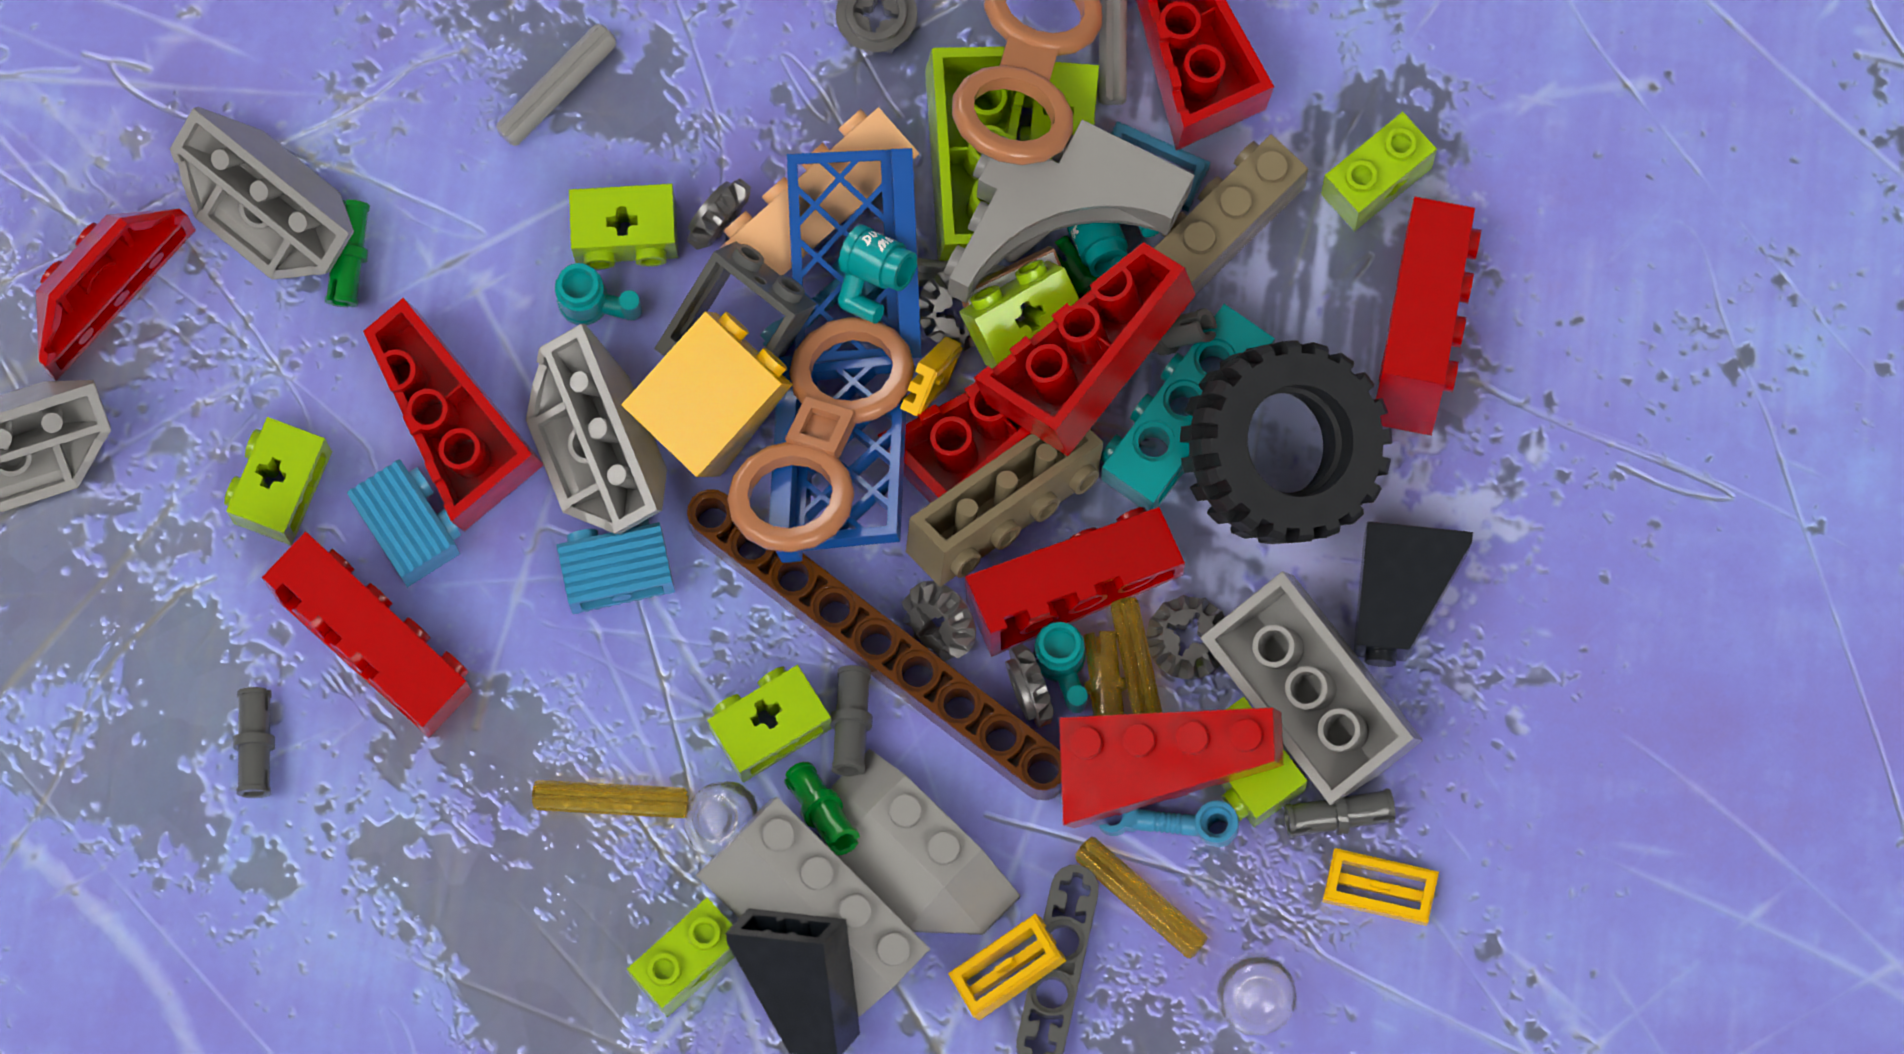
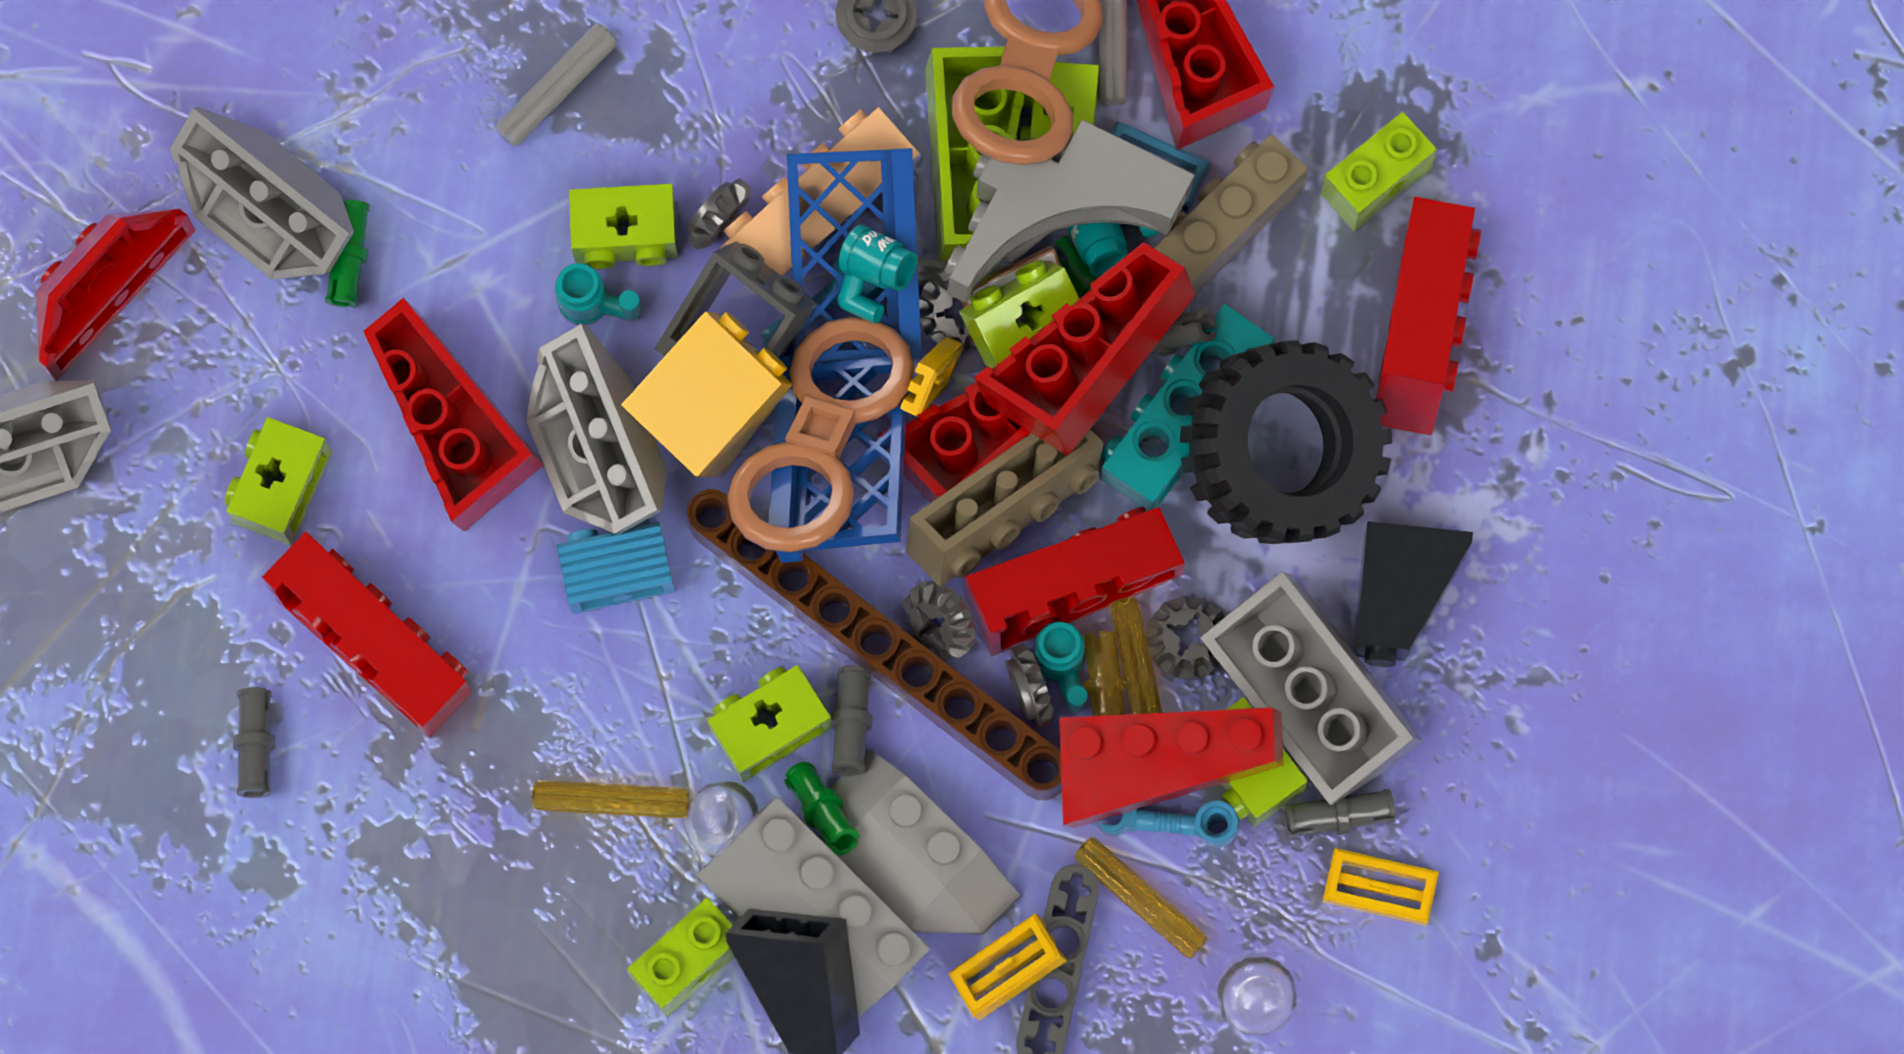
dark azure brick [347,459,461,588] -> none

